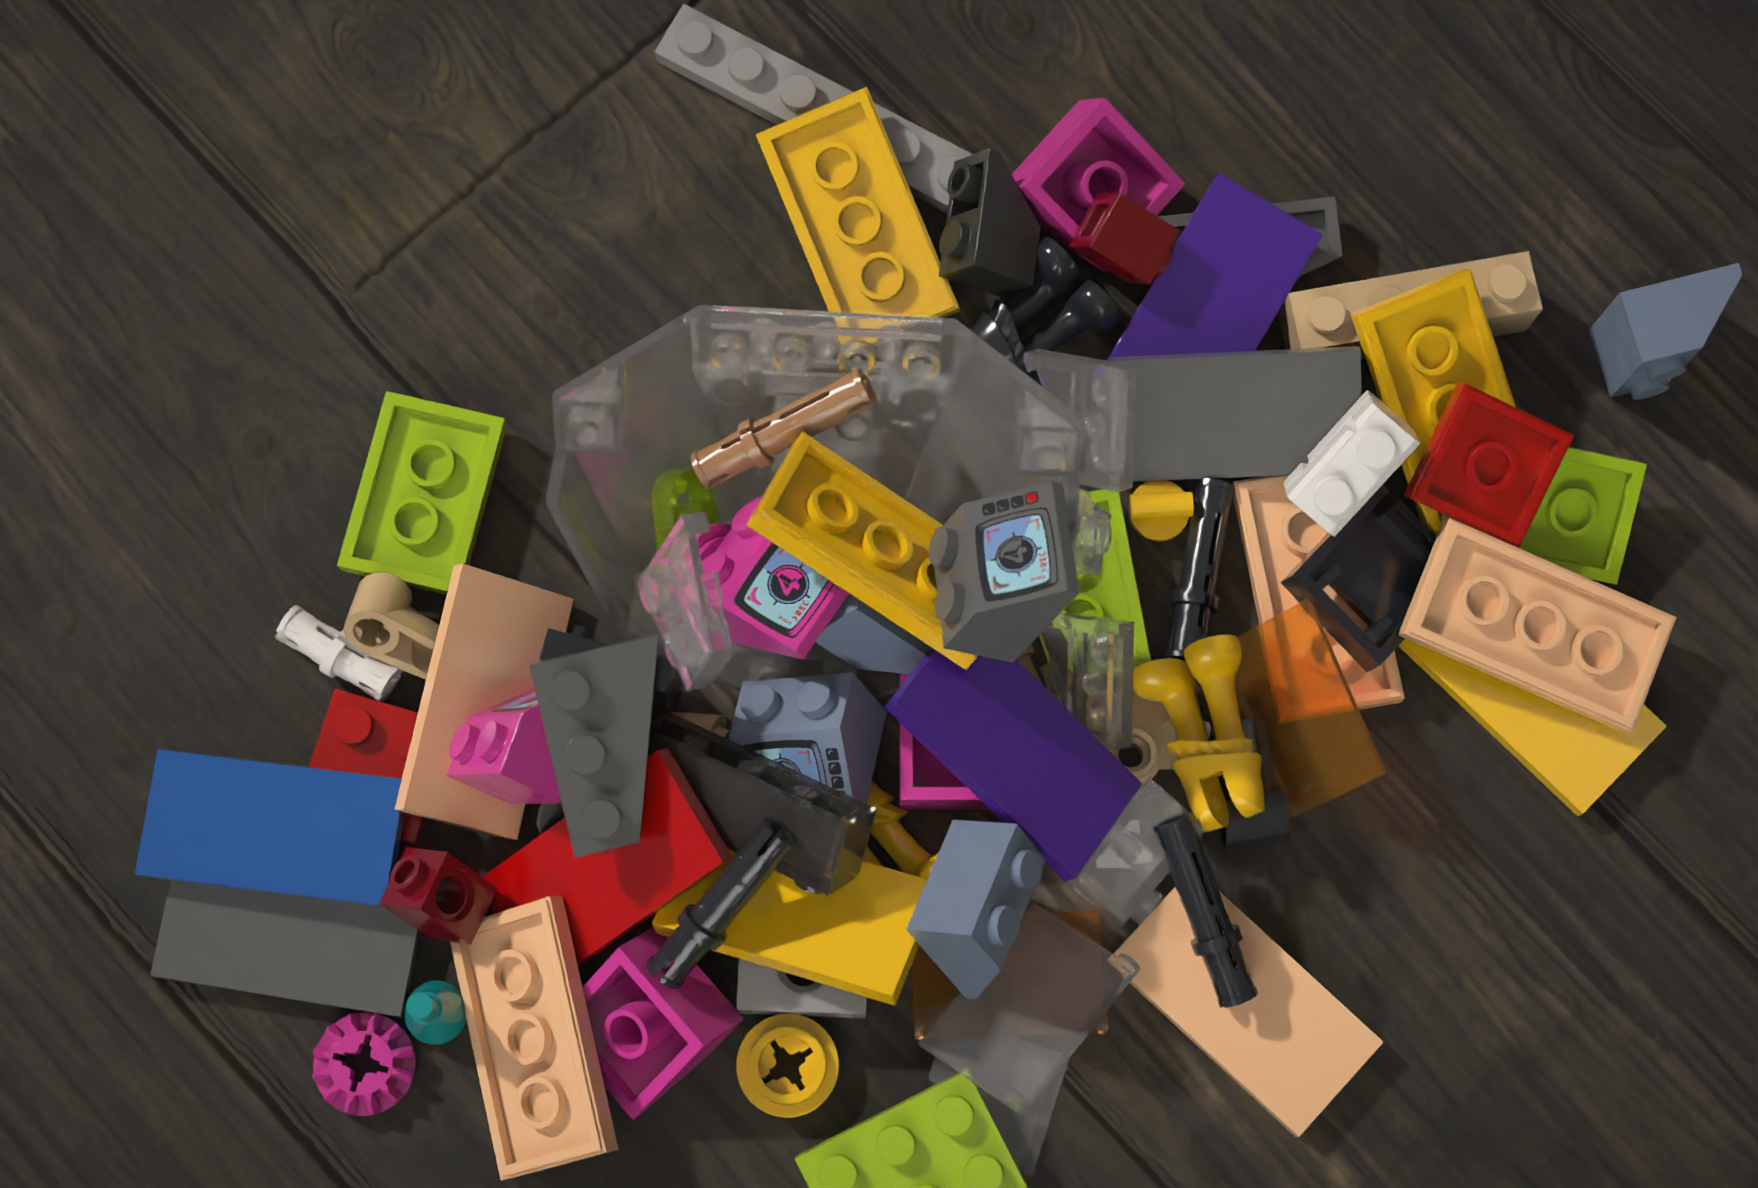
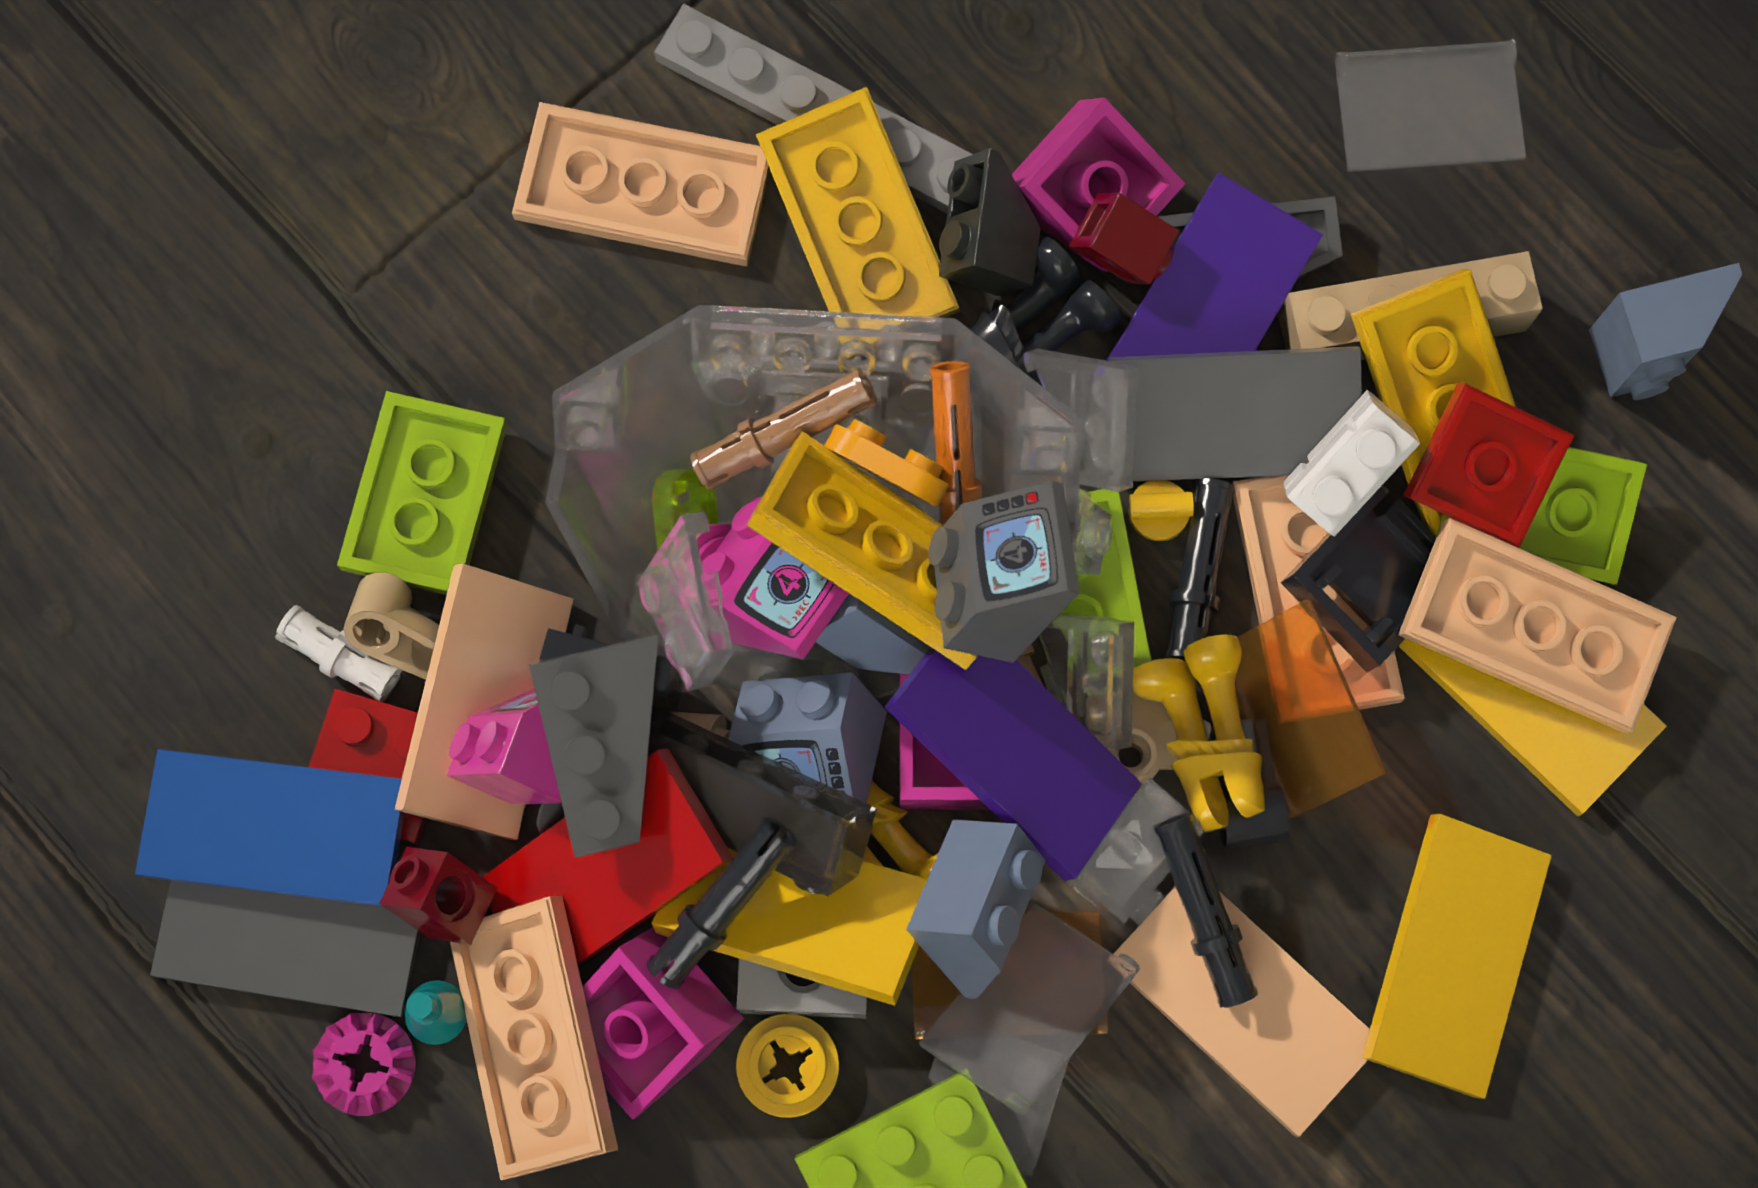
none -> light nougat tile [512,102,770,267]
none -> light orange plate [824,418,949,508]
none -> orange pin [929,361,983,525]
none -> clear piece [1335,40,1526,172]
none -> yellow tile [1362,814,1552,1099]

